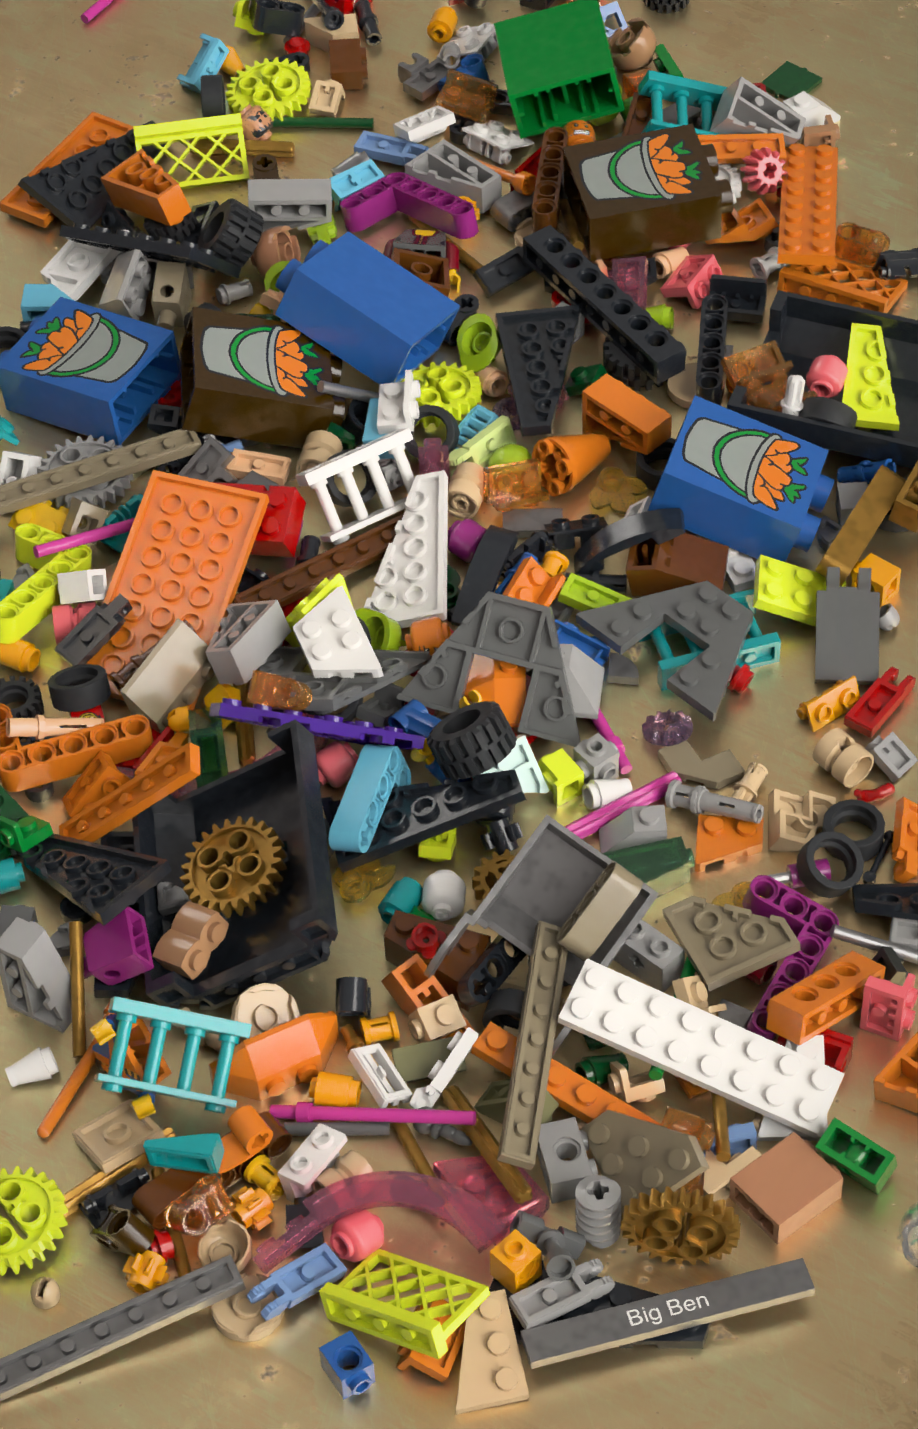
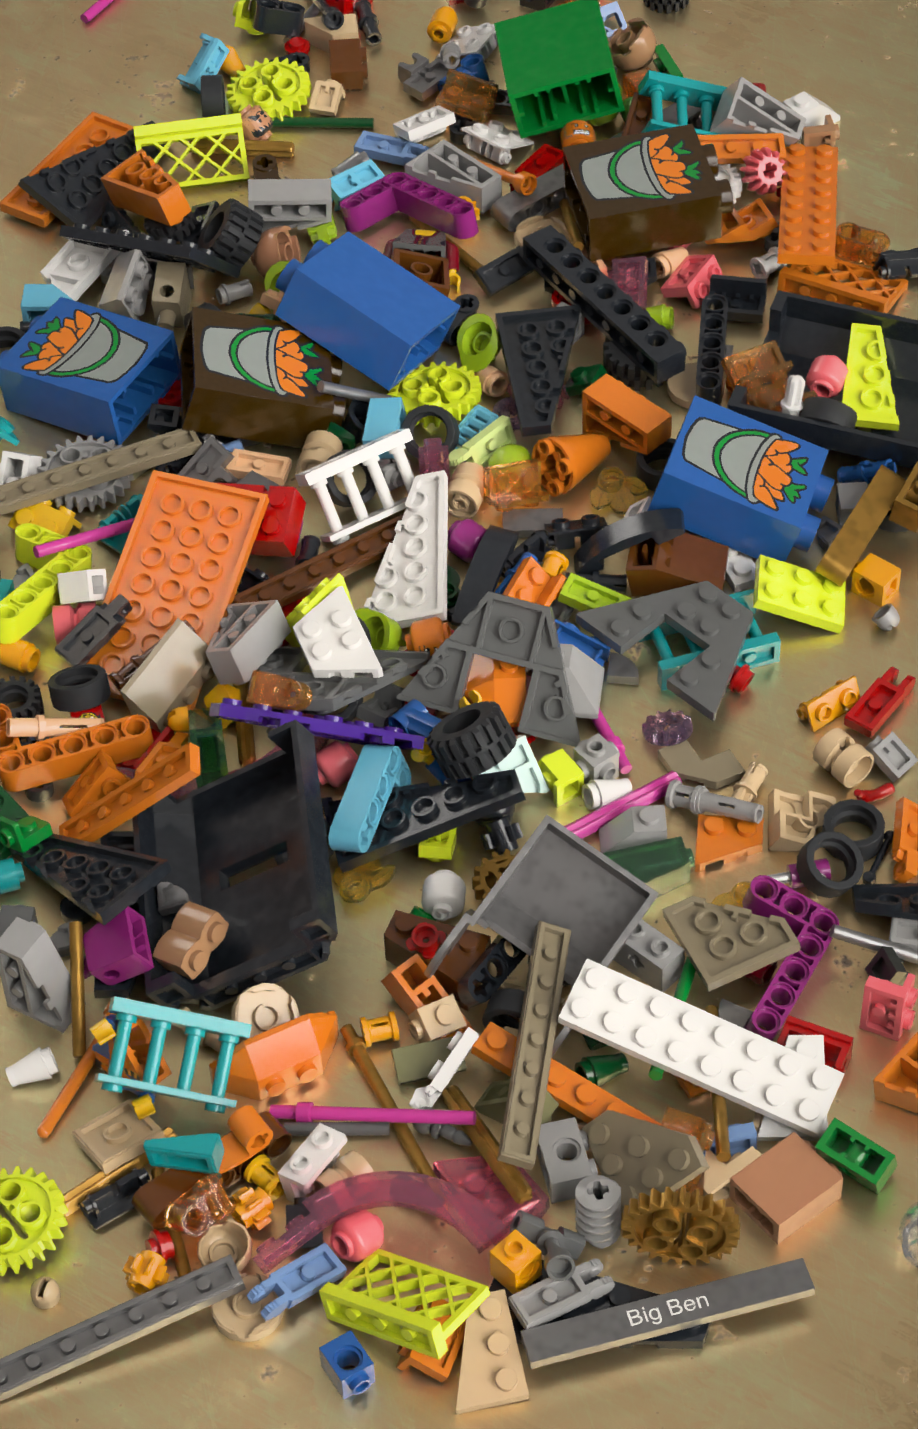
dark tan brick [62,497,108,545] -> none
dark brown piece [90,1204,155,1256] -> none
pearl gold gear [180,816,287,918] -> none
light orange brick [309,1071,362,1107] -> none
black piece [335,977,371,1018] -> none
white tile [347,1043,413,1108] -> none
white bracket [377,369,421,434] -> none
teal brick [378,877,423,925] -> none
reddish brown beam [532,127,568,232] -> none
beam [556,861,643,961] -> none
tan bracket [608,1061,666,1103] -> none
tan bracket [672,975,727,1016] -> none
dark green piece [761,61,822,100] -> none
orange brick [766,950,886,1046] -> none
dark grey tile [815,567,880,685] -> none

